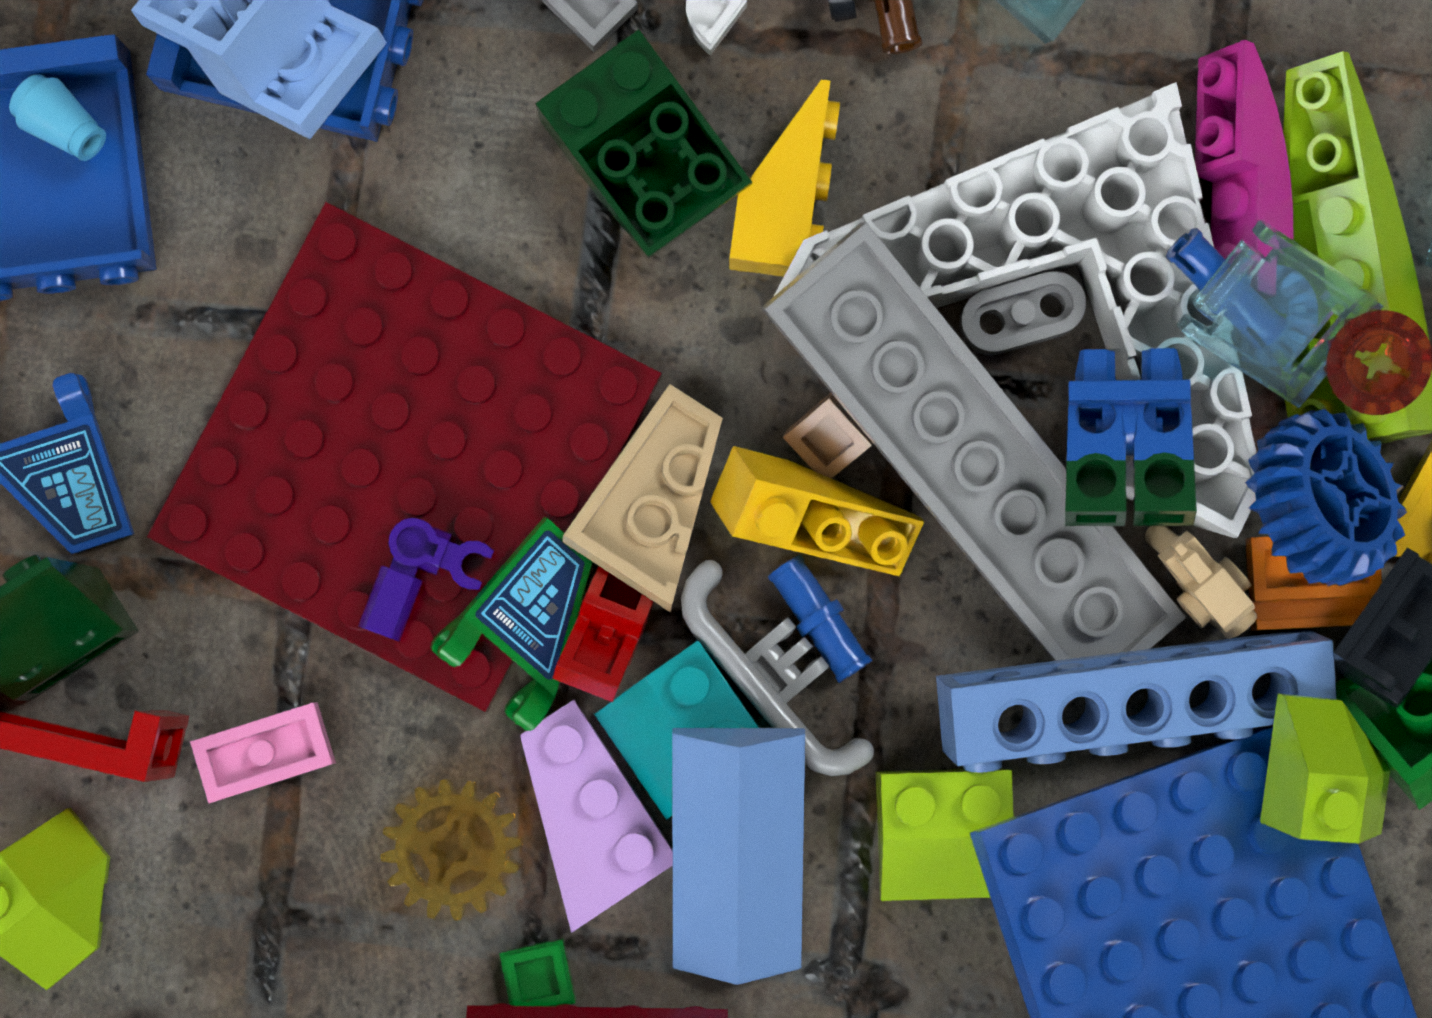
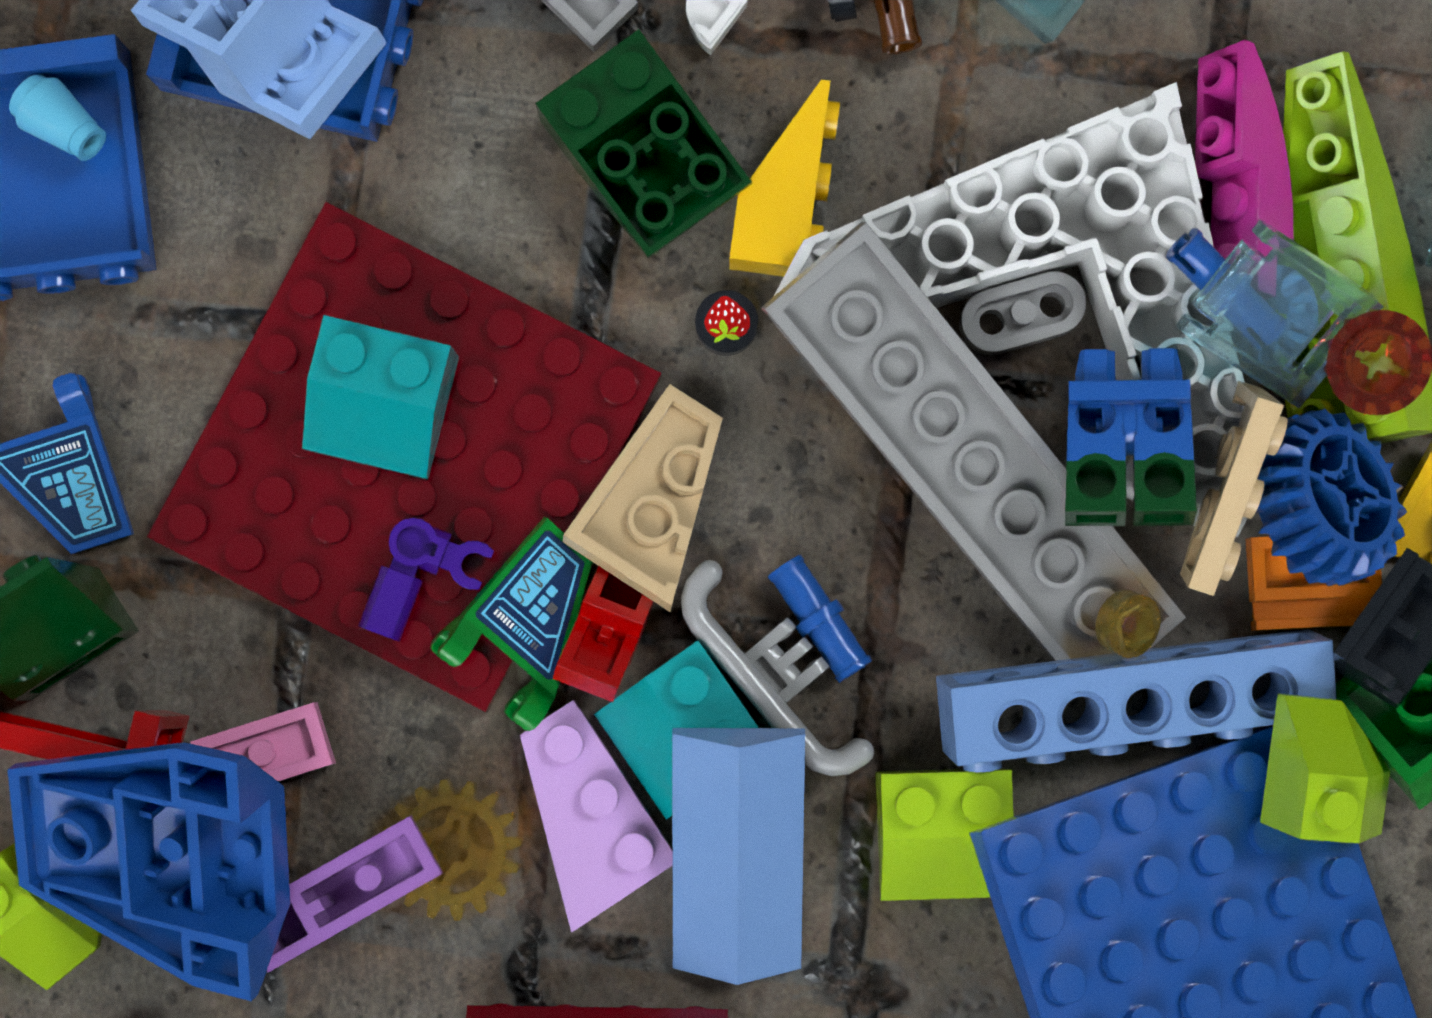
green tile [499,938,576,1006] -> none
yellow slope [710,446,925,576] -> none
medium nougat plate [783,393,873,479] -> none
tan piece [1145,526,1257,639] -> none
none -> blue wedge [7,742,290,1001]
none -> medium lavender slope [267,815,443,972]
none -> teal slope [302,315,459,480]
none -> tile [695,290,758,356]
none -> clear yellow tile [1095,590,1161,658]
none -> tan wing [1180,380,1288,596]

